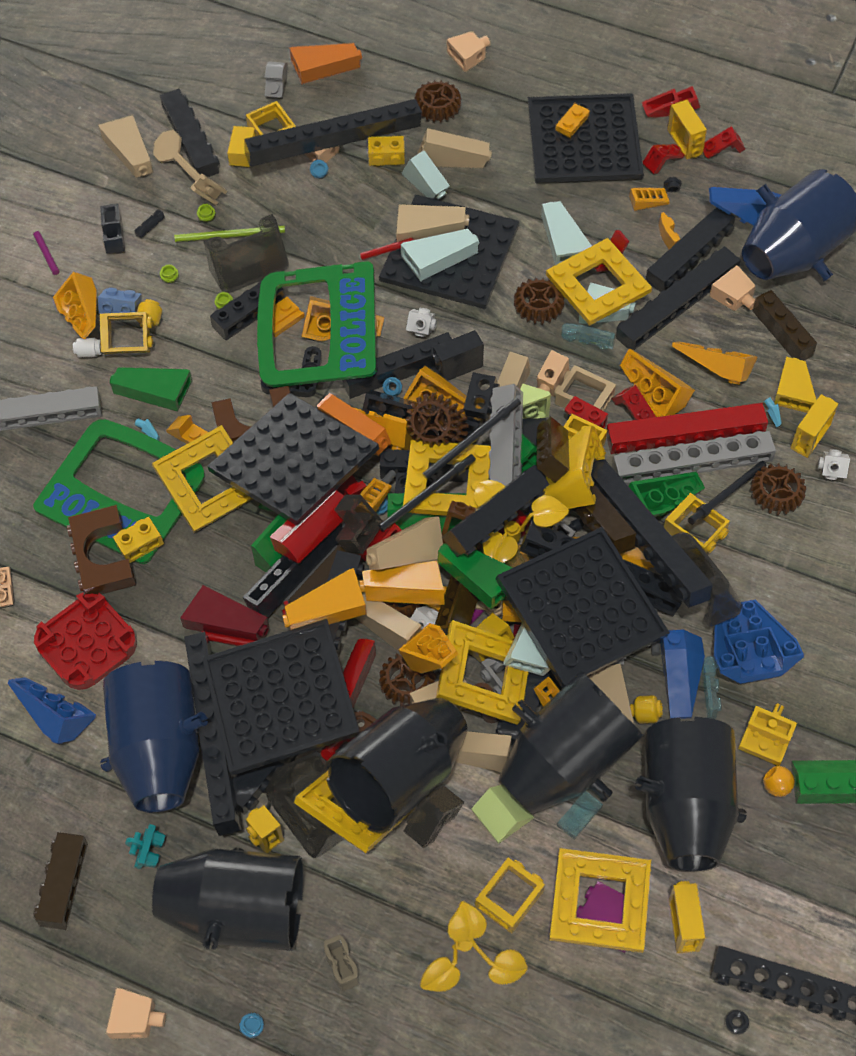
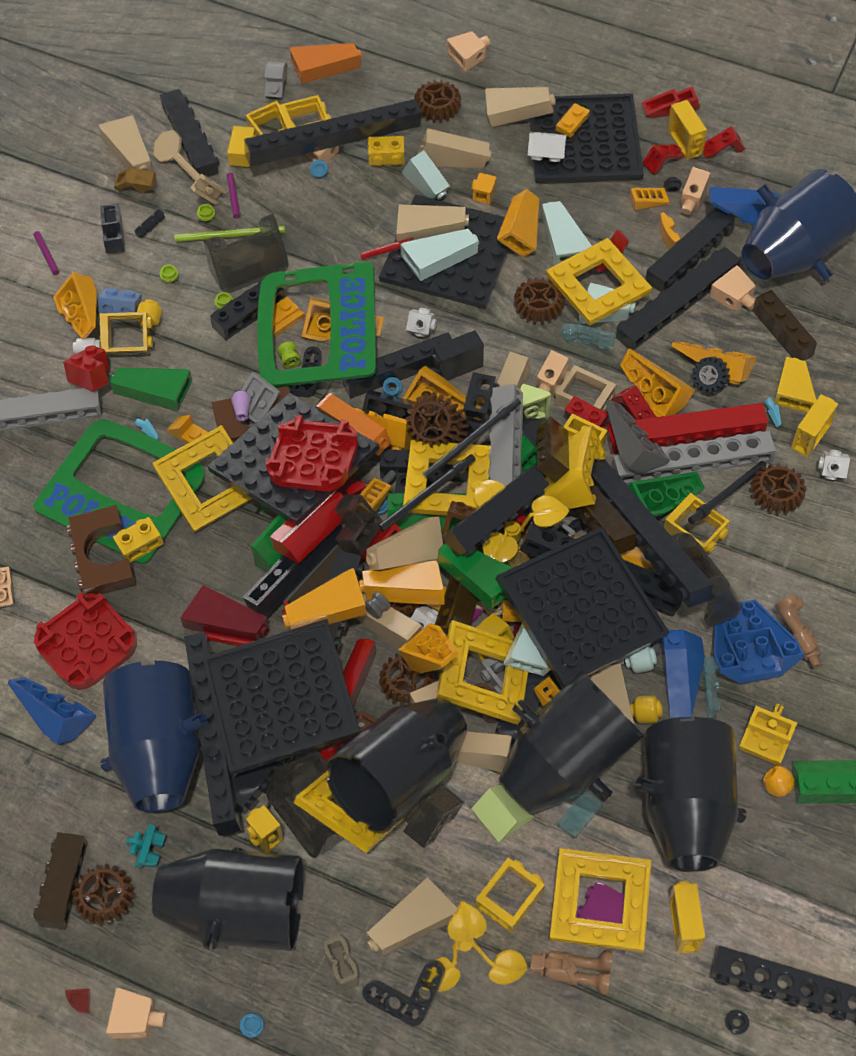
none -> red brick [63,345,109,392]
none -> clear red tile [65,988,90,1014]
none -> reddish brown gear [72,863,135,926]
none -> pearl gold slope [113,167,157,194]
none -> magenta bar [226,172,240,219]
none -> lavender cone [231,391,251,421]
none -> light grey slope [241,372,281,423]
none -> red tile [266,415,359,491]
none -> yellow window [277,95,331,130]
none -> lime wheel [277,342,301,369]
none -> black beam [362,960,446,1026]
none -> dark grey wheel [365,592,390,619]
none -> tan slope [366,877,458,956]
none -> light orange brick [471,173,497,205]
none -> tan slope [485,87,556,127]
none -> light orange slope [497,189,539,257]
none -> white slope [528,132,566,162]
none -> medium nougat piece [530,950,613,995]
none -> dark grey wedge [606,399,670,473]
none -> light aqua head [625,645,657,674]
none -> light nougat torso [681,167,710,215]
none -> black wheel [692,357,730,393]
none -> medium nougat piece [775,595,822,668]

